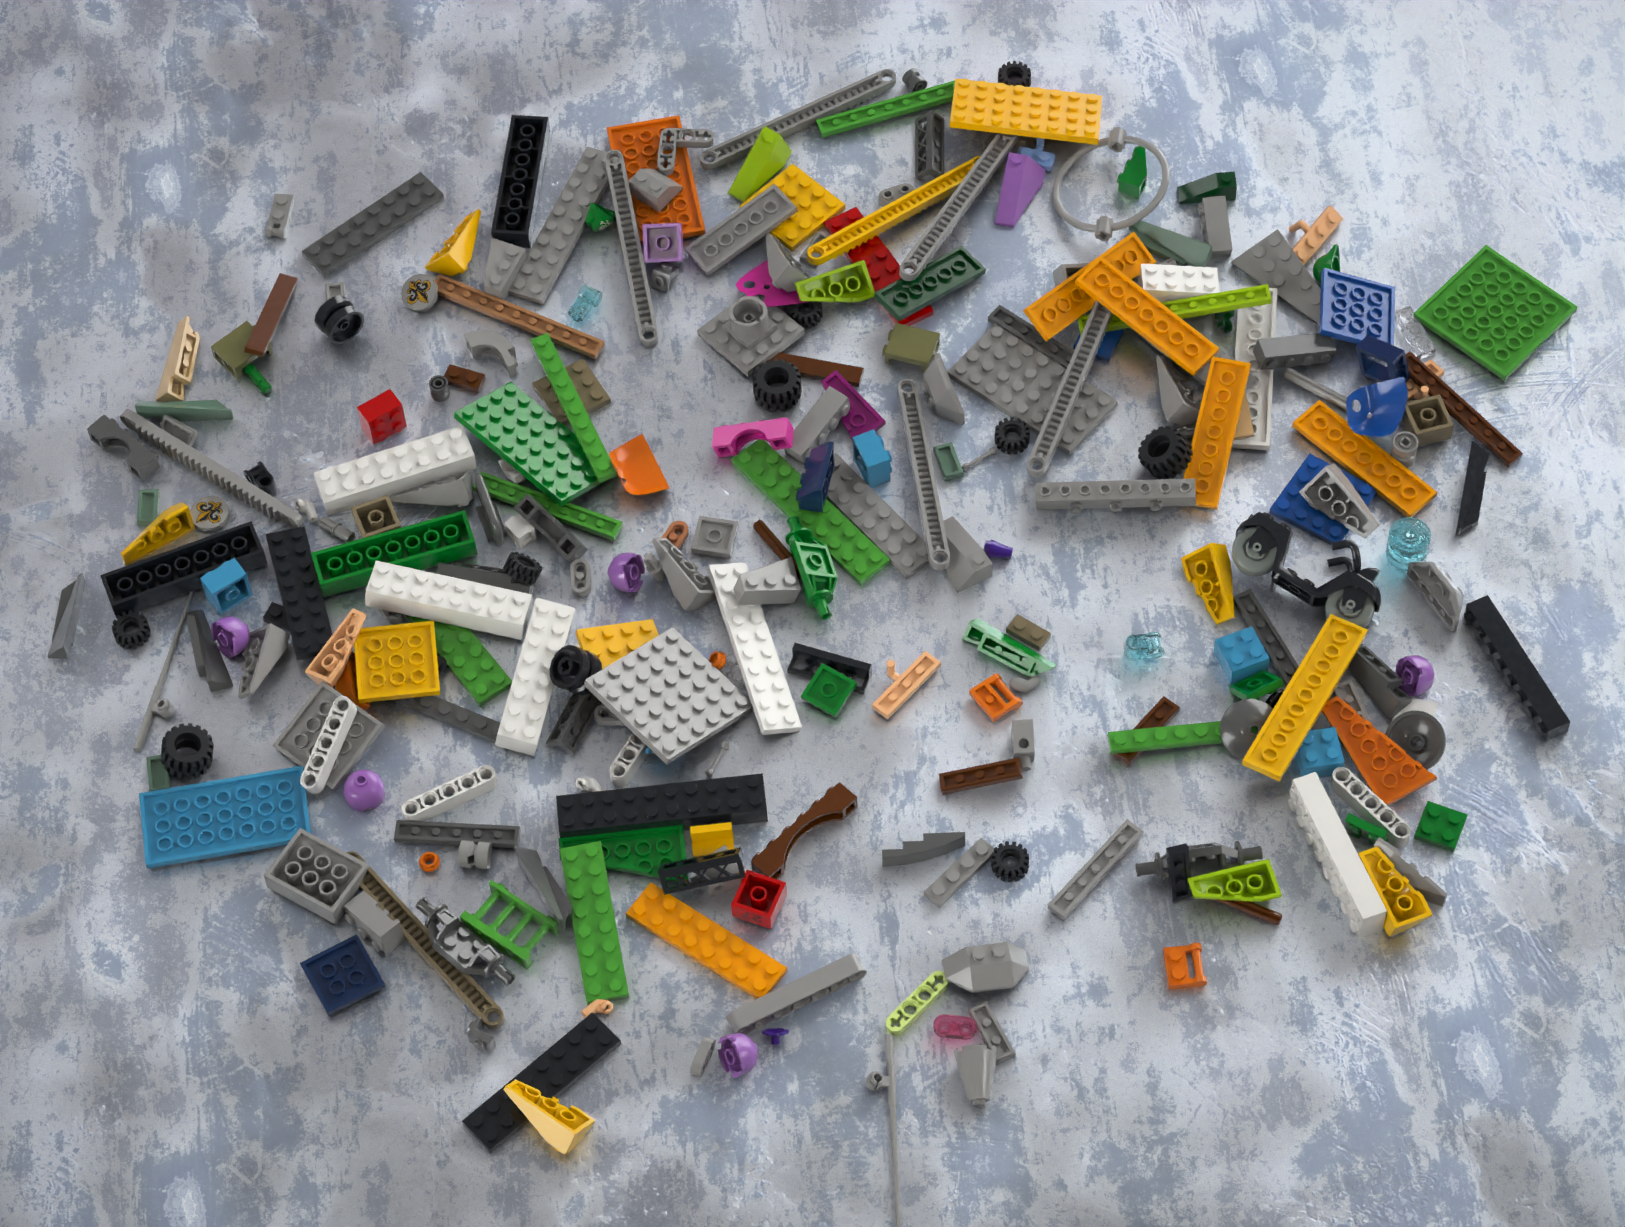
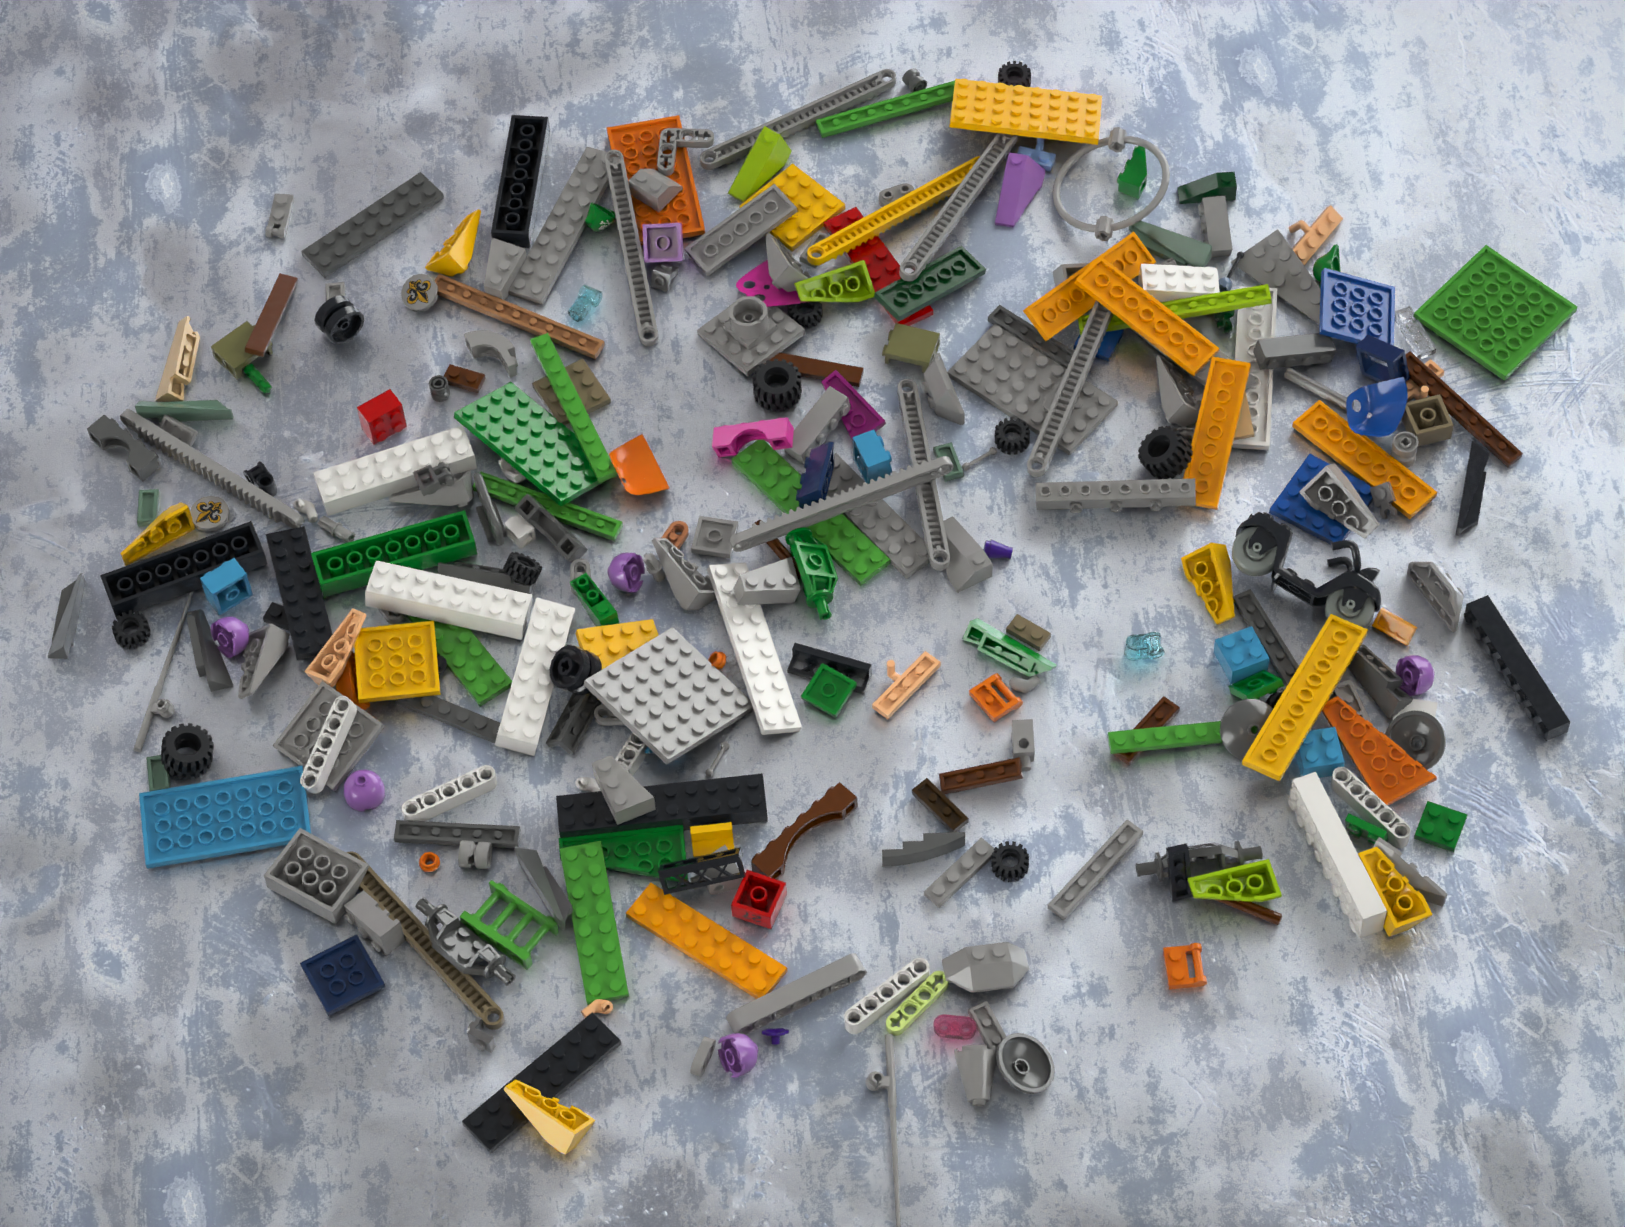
dark tan brick [351,495,401,539] -> none
dark grey fence [915,110,944,180] -> none
clear light blue wheel [1385,517,1431,571] -> none
none -> dark grey plate [413,462,454,496]
none -> green slope [569,573,619,627]
none -> light grey wedge [592,756,656,825]
none -> light grey gear [729,456,954,552]
none -> white beam [844,958,930,1034]
none -> dark brown plate [912,778,969,832]
none -> dark grey dish [996,1033,1055,1094]
none -> hinge [1218,251,1244,292]
none -> flat silver plate [1370,482,1397,519]
none -> light orange plate [1372,608,1418,646]

